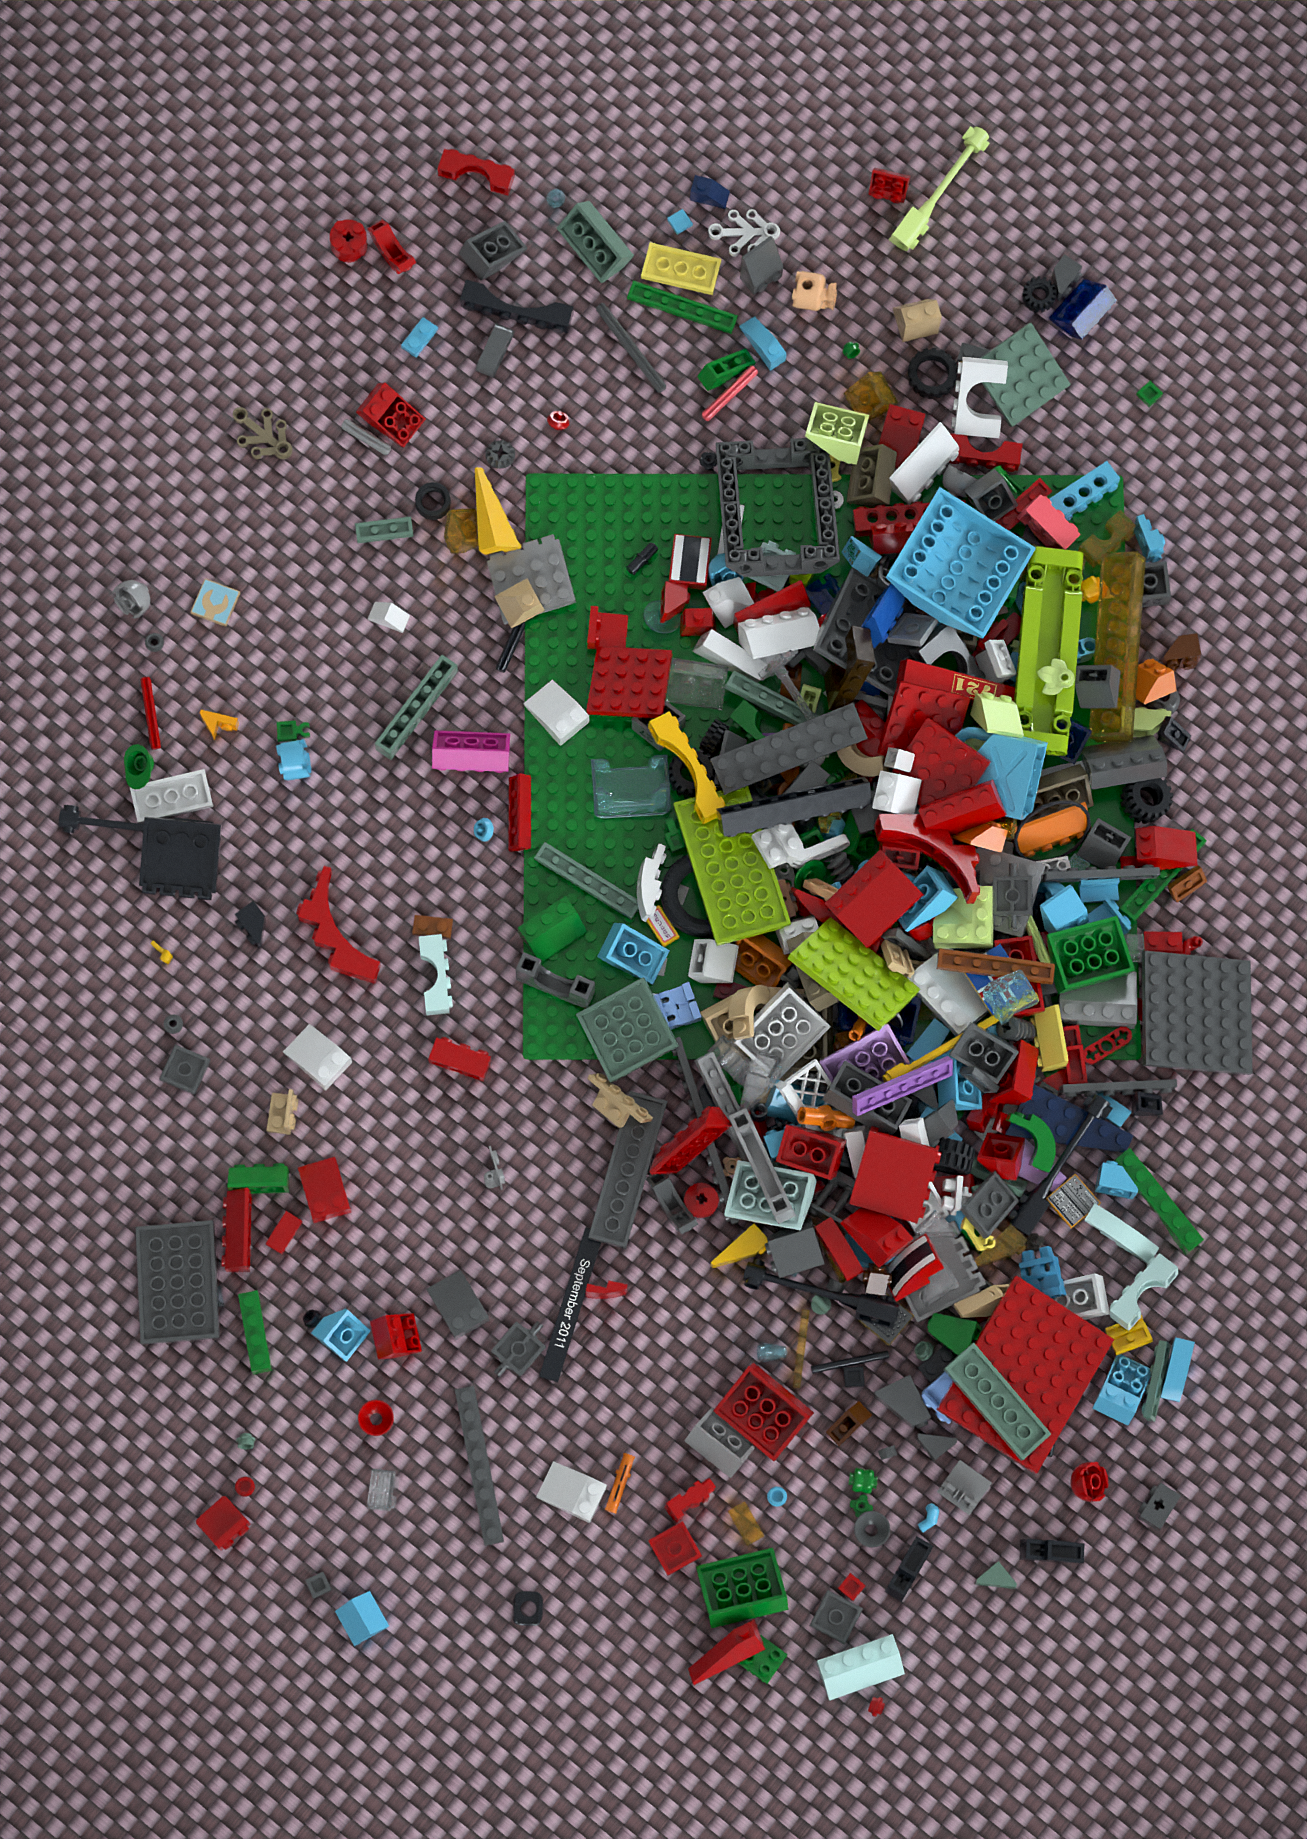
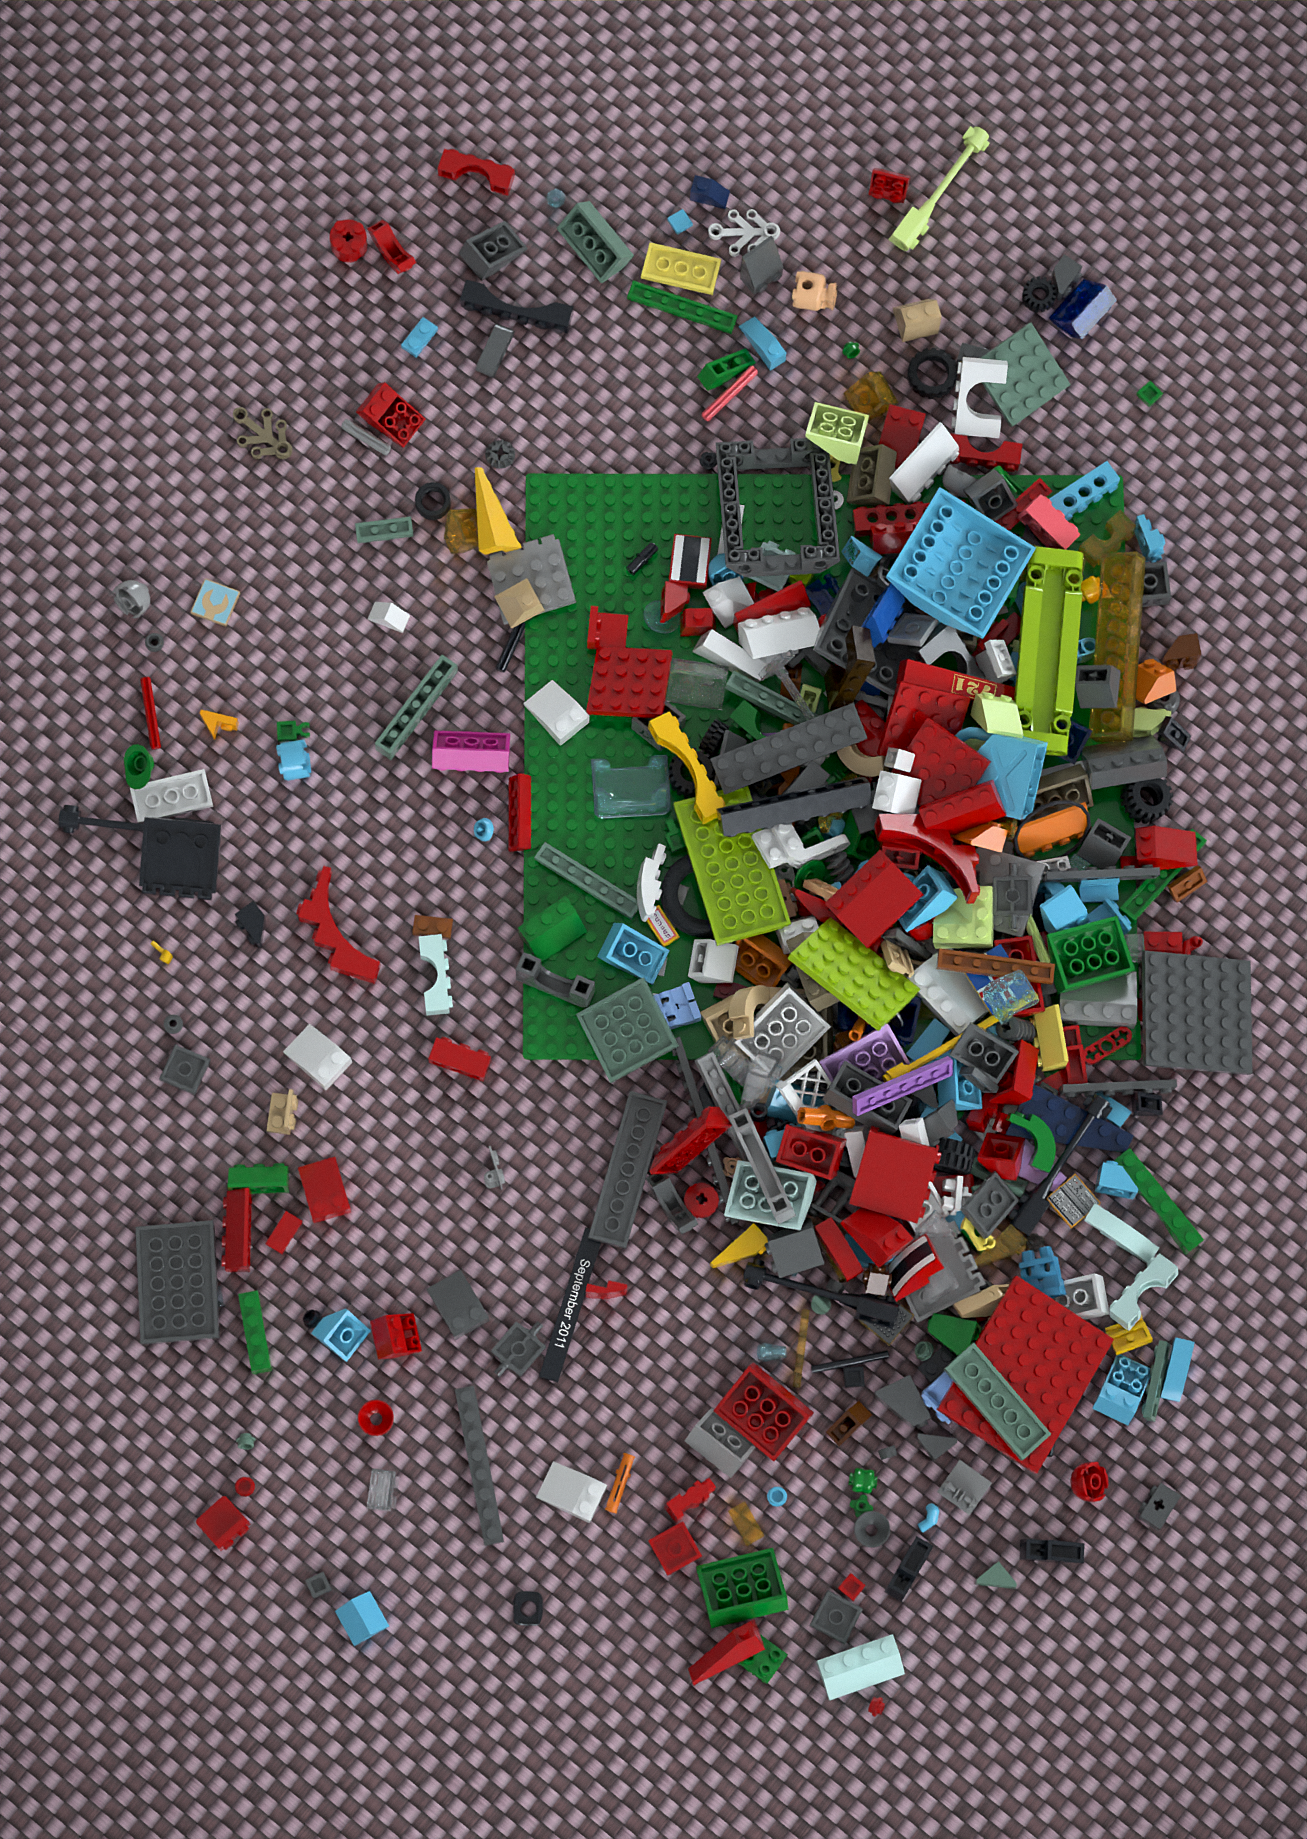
red hat [547,411,570,430] -> none
tan bracket [587,1073,653,1128] -> none
dark grey axle [596,303,666,393] -> none
yellowish green plate [1037,659,1075,695] -> none

